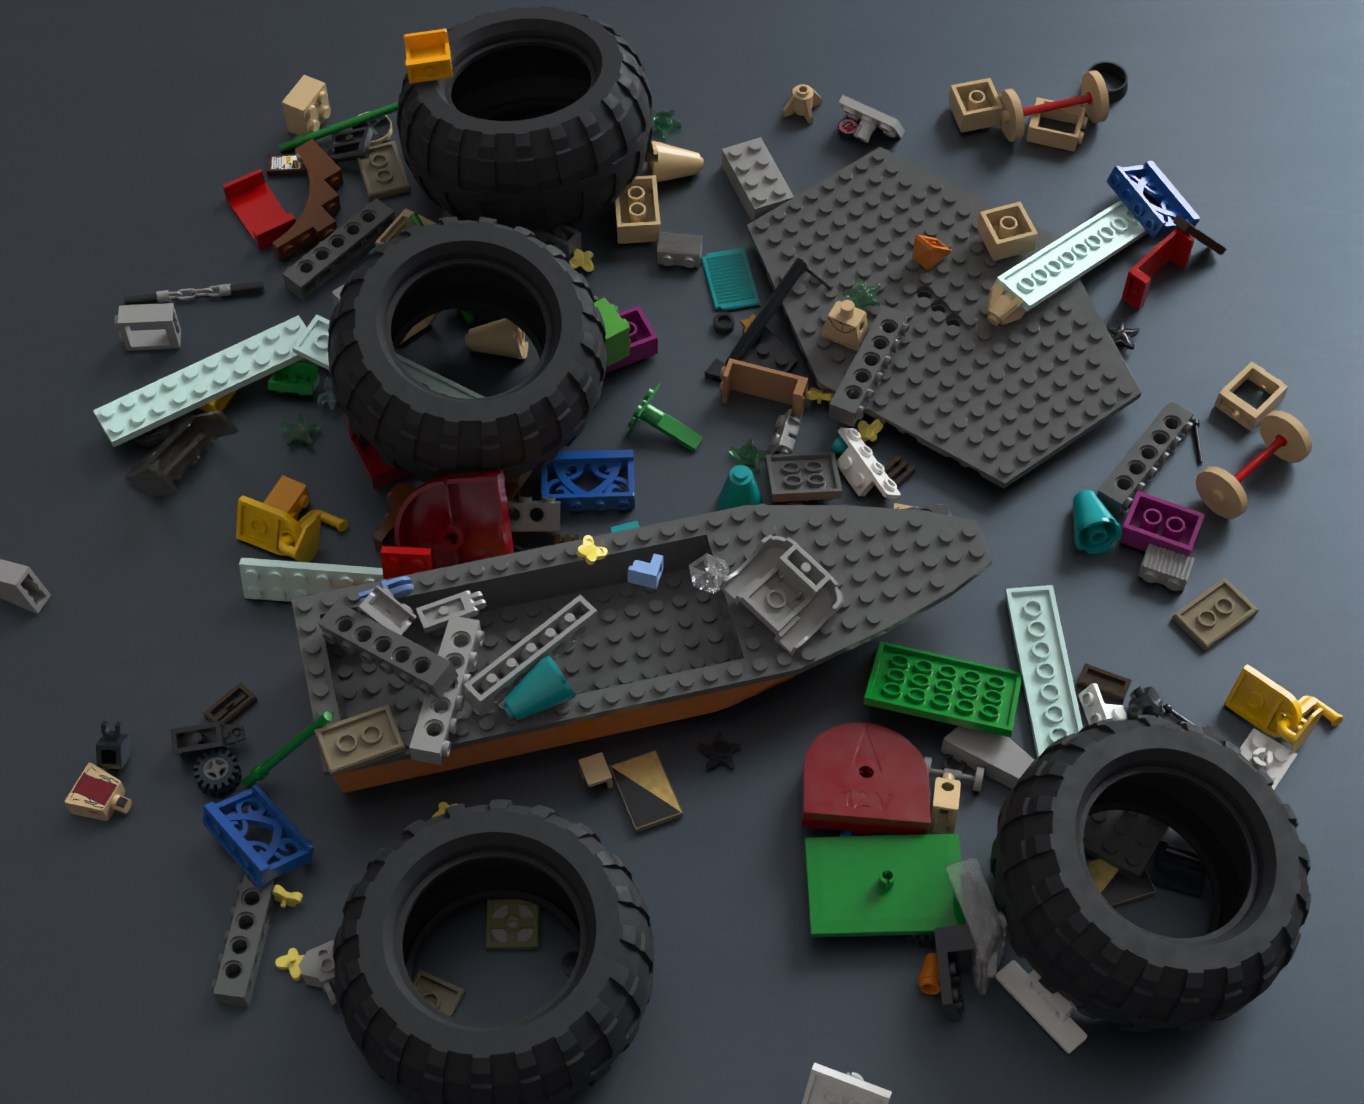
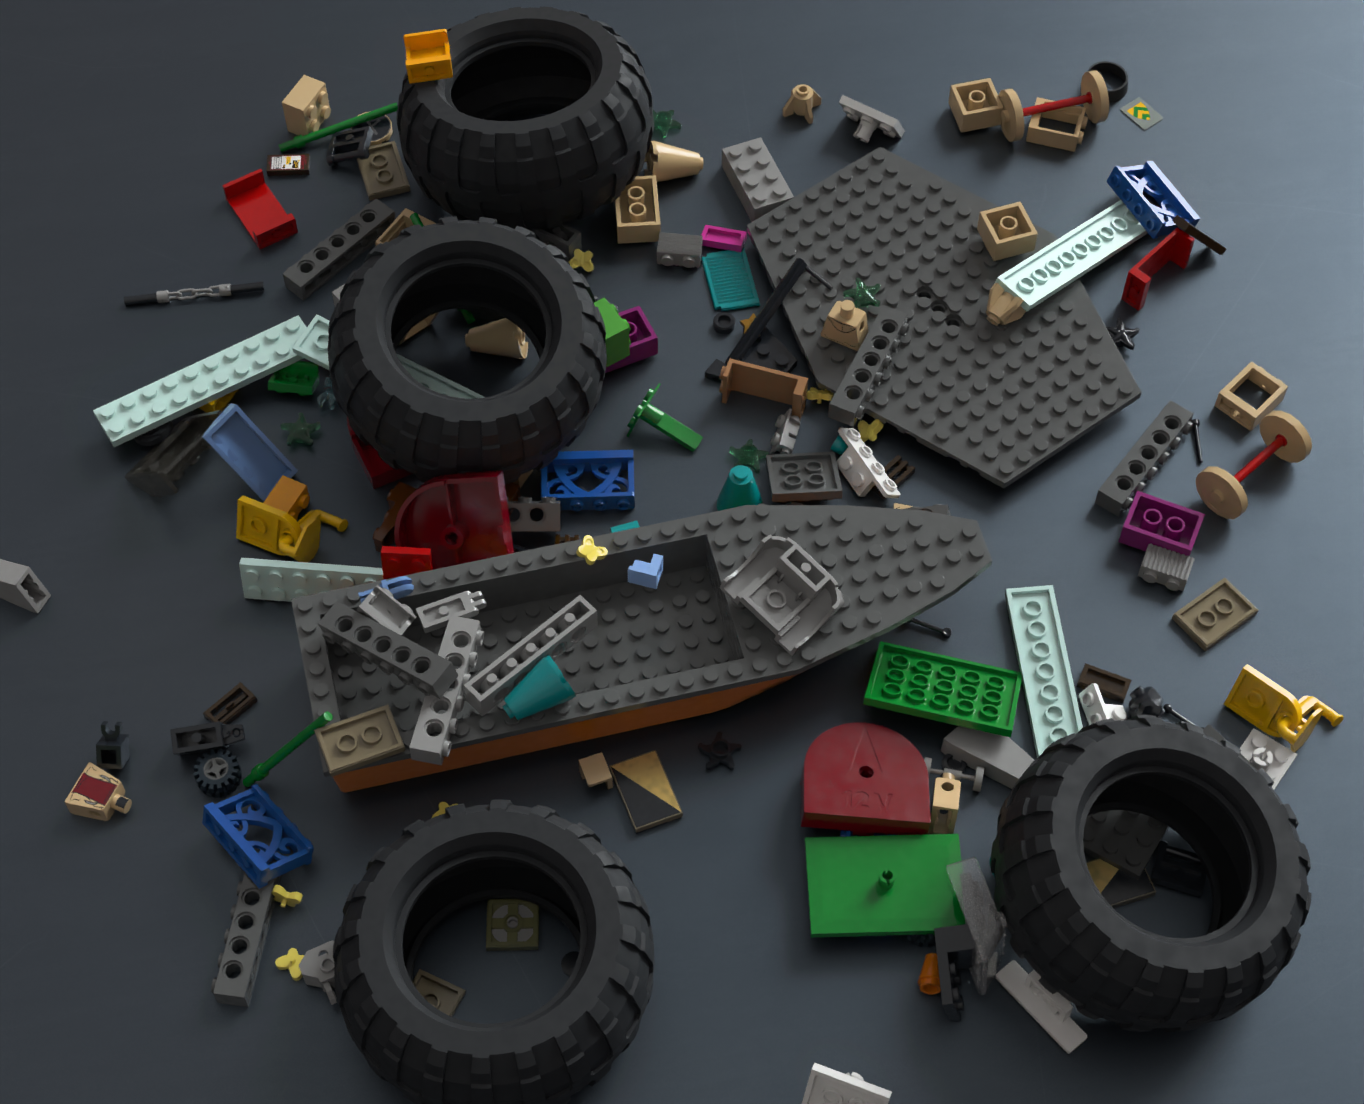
light grey window [115,303,181,351] -> none
reddish brown arch [272,139,344,261] -> none
clear brick [689,553,730,594] -> none
tile [838,118,859,139] -> none
orange slope [912,234,952,270] -> none
teal cone [1073,490,1122,554] -> none
none -> medium blue slope [202,403,298,502]
none -> dark pink tile [701,225,747,252]
none -> black hinge [906,618,952,638]
none -> light grey sticker [1120,97,1163,130]

